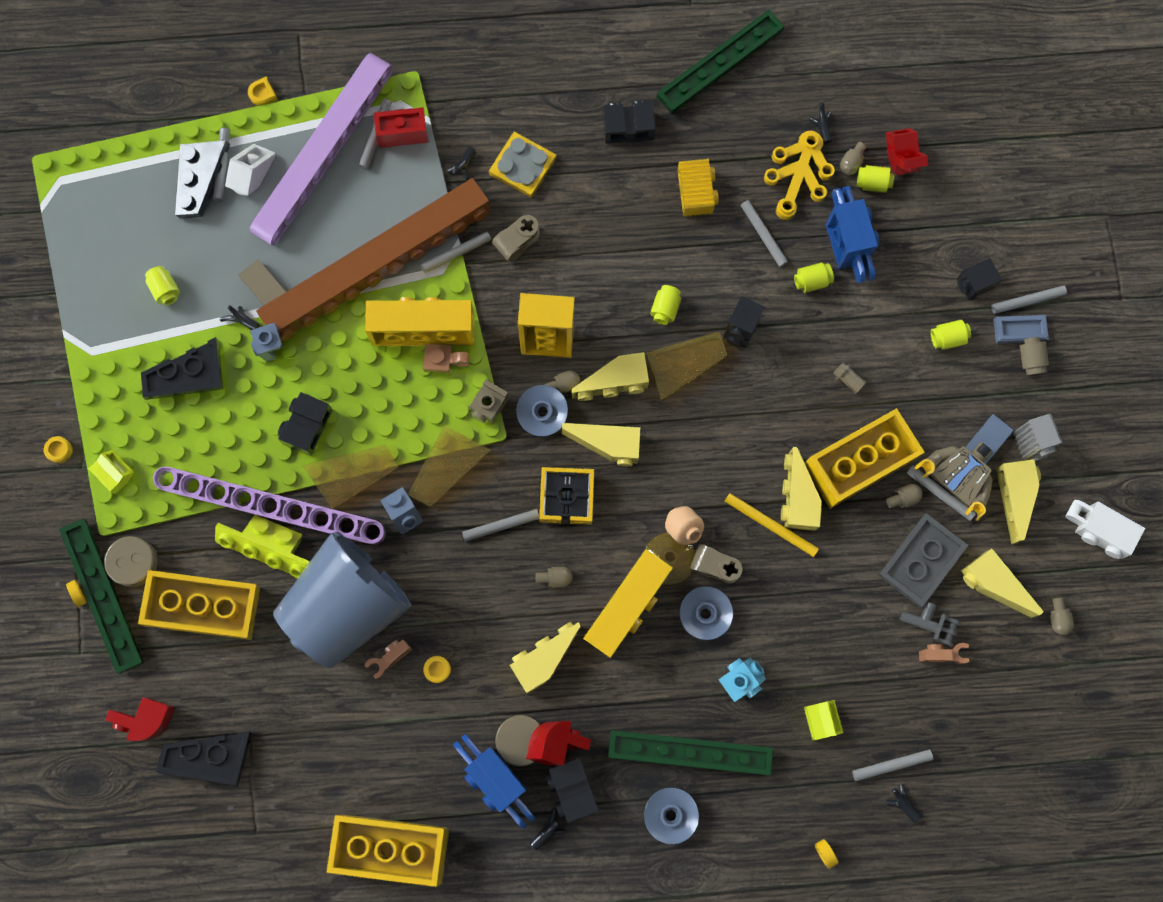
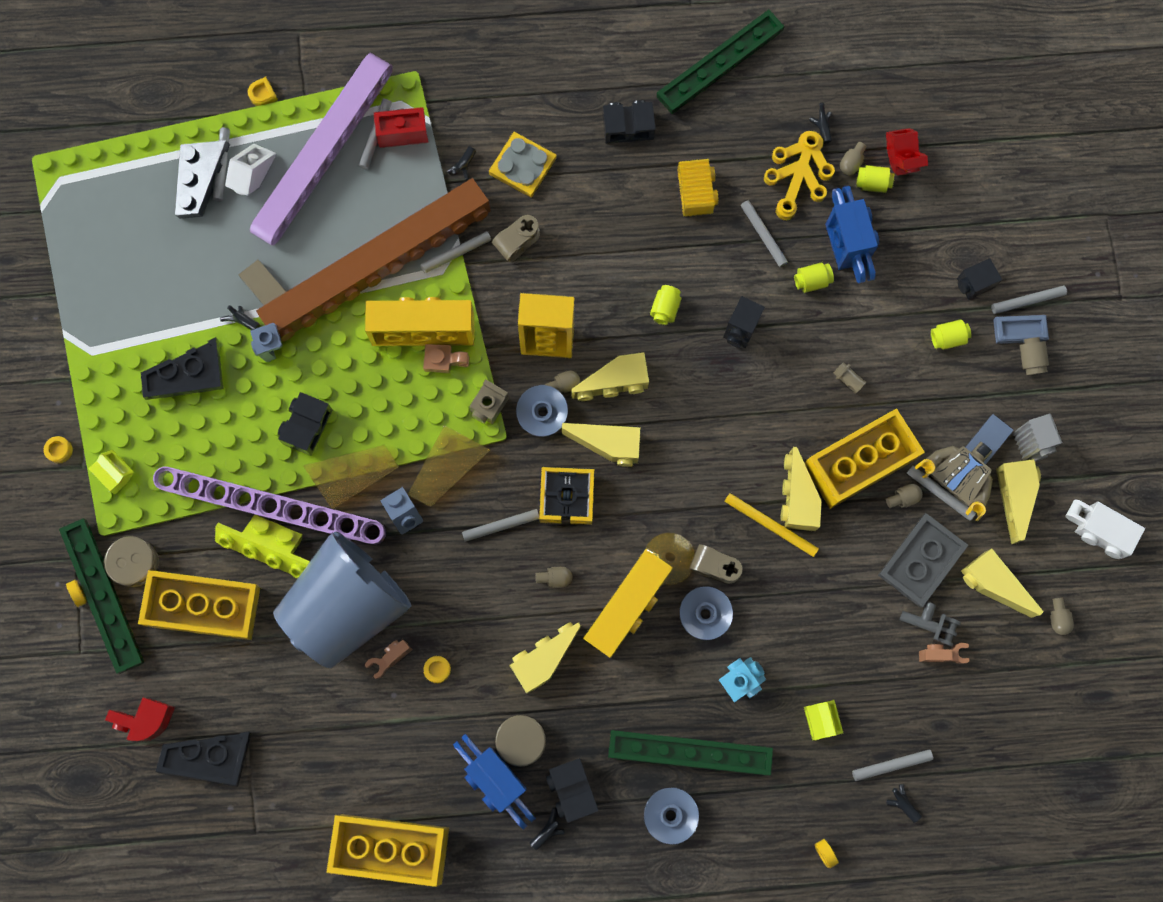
neon yellow brick [145,266,180,306] -> none
red brick [526,721,591,766] -> none
clear yellow wing [646,331,727,402] -> none
light nougat head [665,506,704,545] -> none

